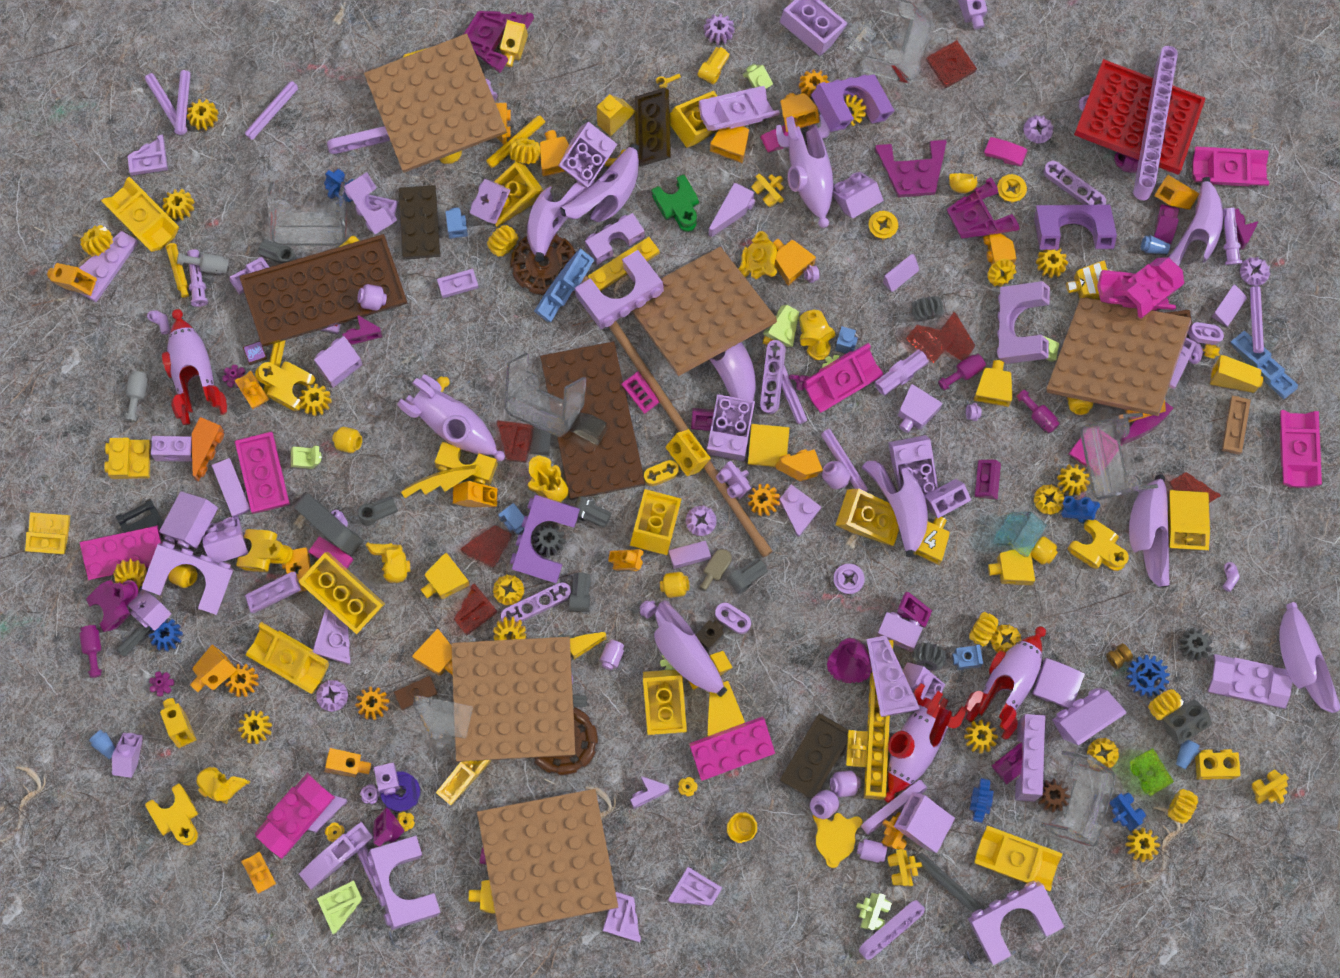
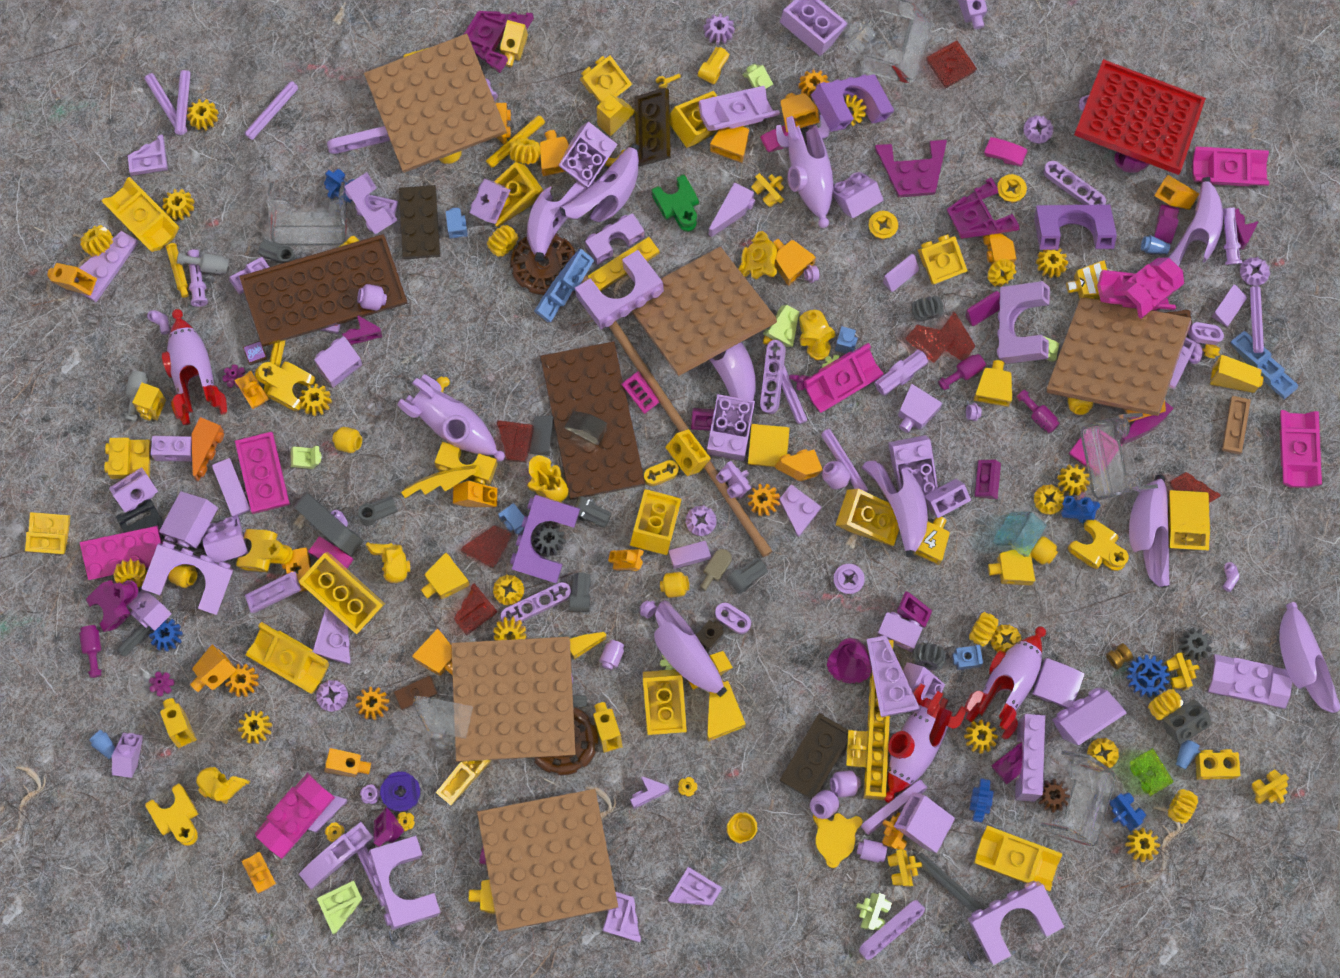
lavender brick [374,763,400,795] -> none
lavender plate [437,269,479,298] -> none
clear windscreen [504,353,586,437] -> none
dark pink plate [689,716,775,781] -> none
yellow hair [949,173,978,194] -> none
lavender beam [1133,46,1178,200] -> none
none -> lavender brick [109,467,158,512]
none -> yellow brick [132,382,166,421]
none -> yellow plate [579,55,632,103]
none -> yellow torso [593,702,623,753]
none -> yellow plate [918,234,968,285]
none -> magenta slope [965,291,1000,326]
none -> yellow hips [1164,652,1200,691]

